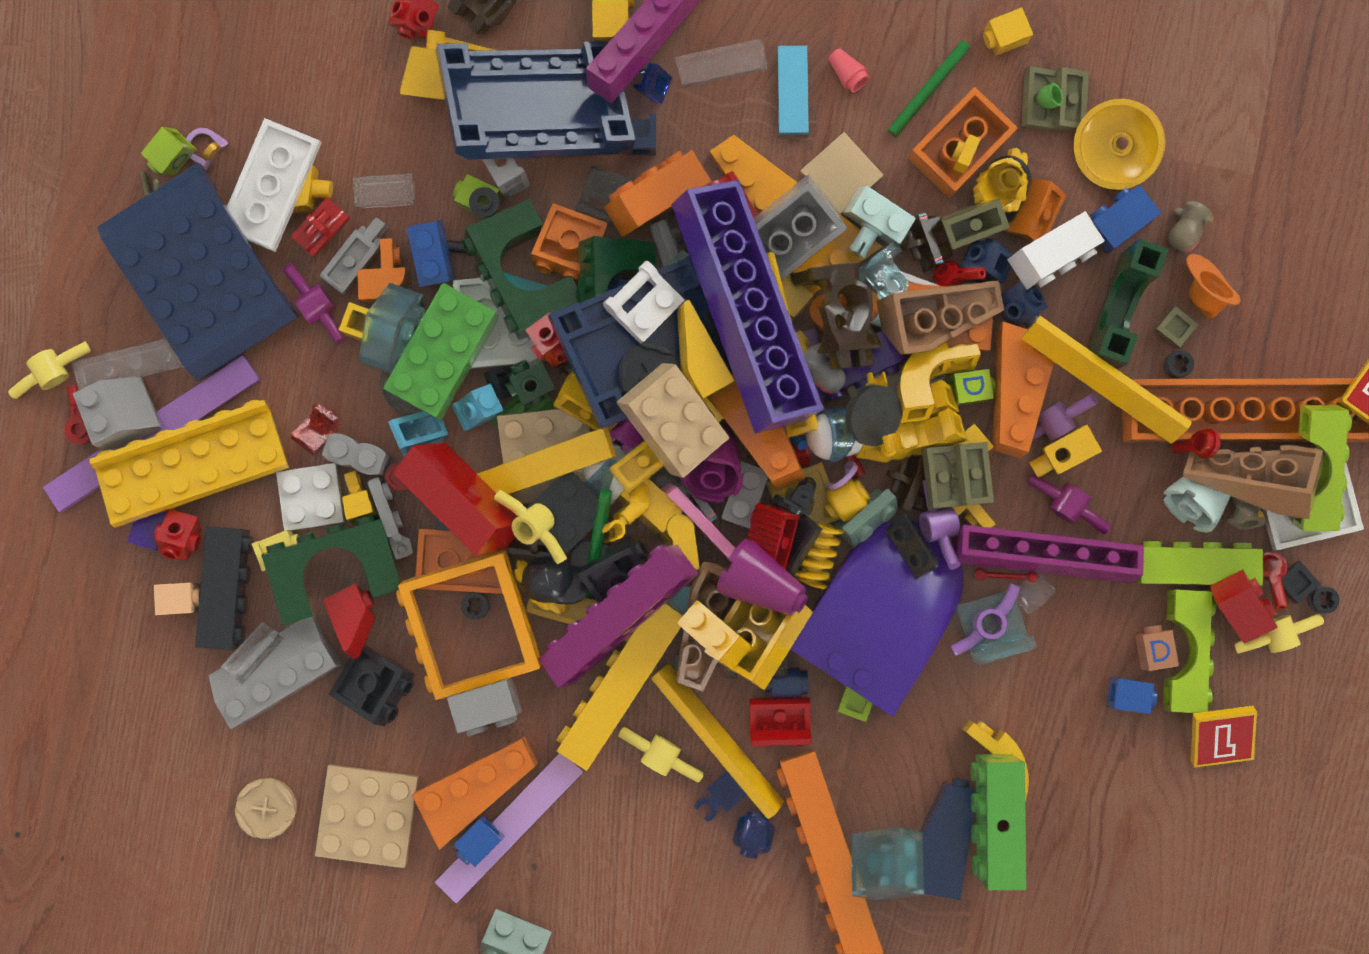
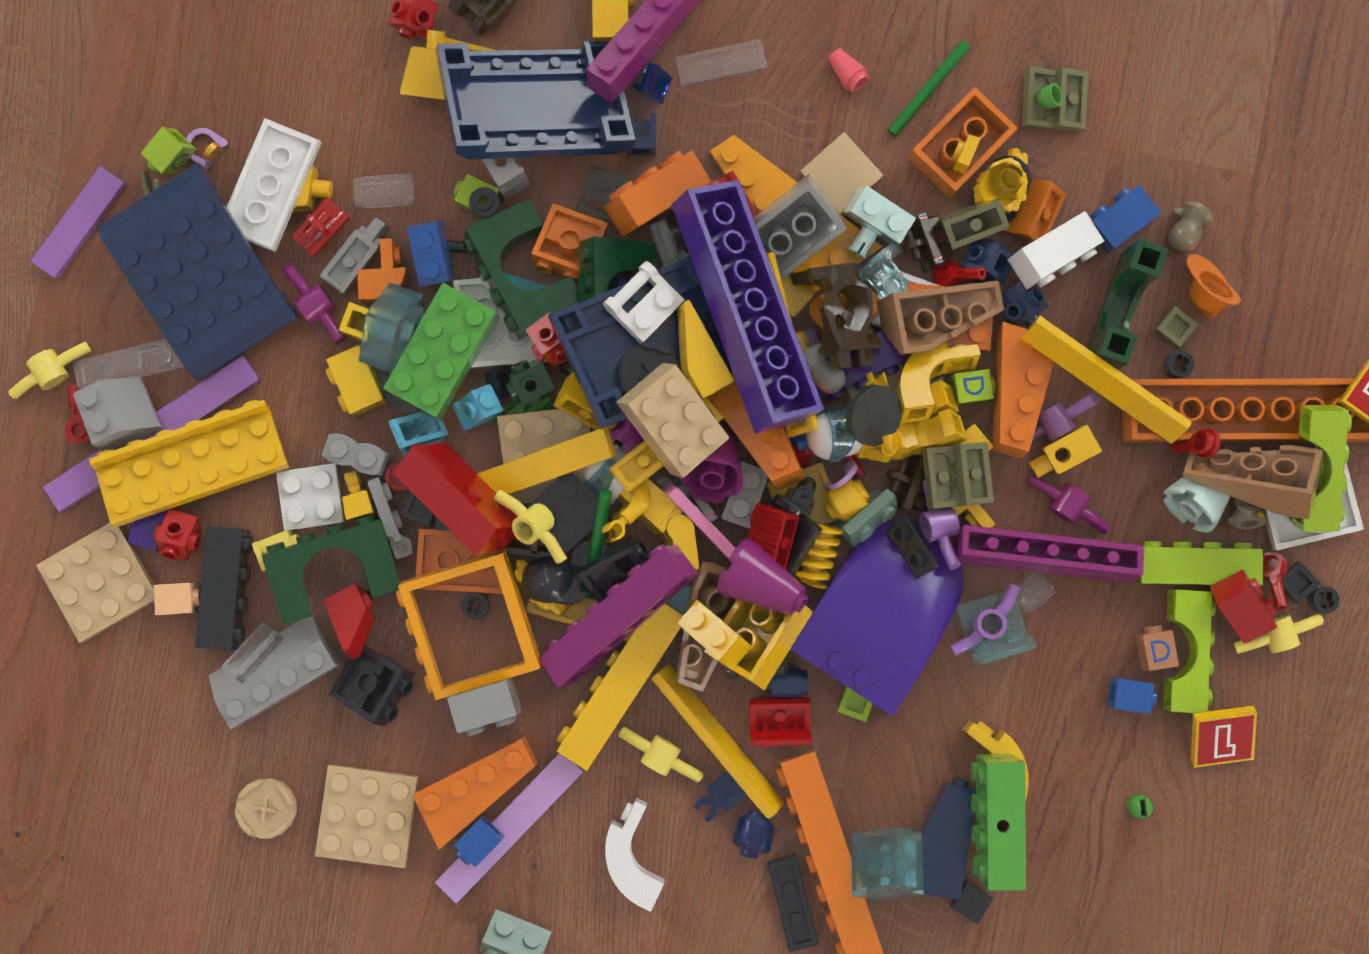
clear red bracket [291,402,340,456] -> none
medium azure tile [777,46,809,135] -> none
red hinge [974,568,1039,583] -> none
yellow brick [983,7,1033,56] -> none
yellow dish [1074,99,1165,190] -> none
none -> medium lavender tile [30,166,127,280]
none -> tan plate [36,523,154,643]
none -> yellow brick [325,345,388,417]
none -> black plate [401,491,435,526]
none -> white arch [605,797,665,912]
none -> black tile [767,854,819,952]
none -> black tile [950,880,994,924]
none -> bright green hinge [1127,794,1153,819]

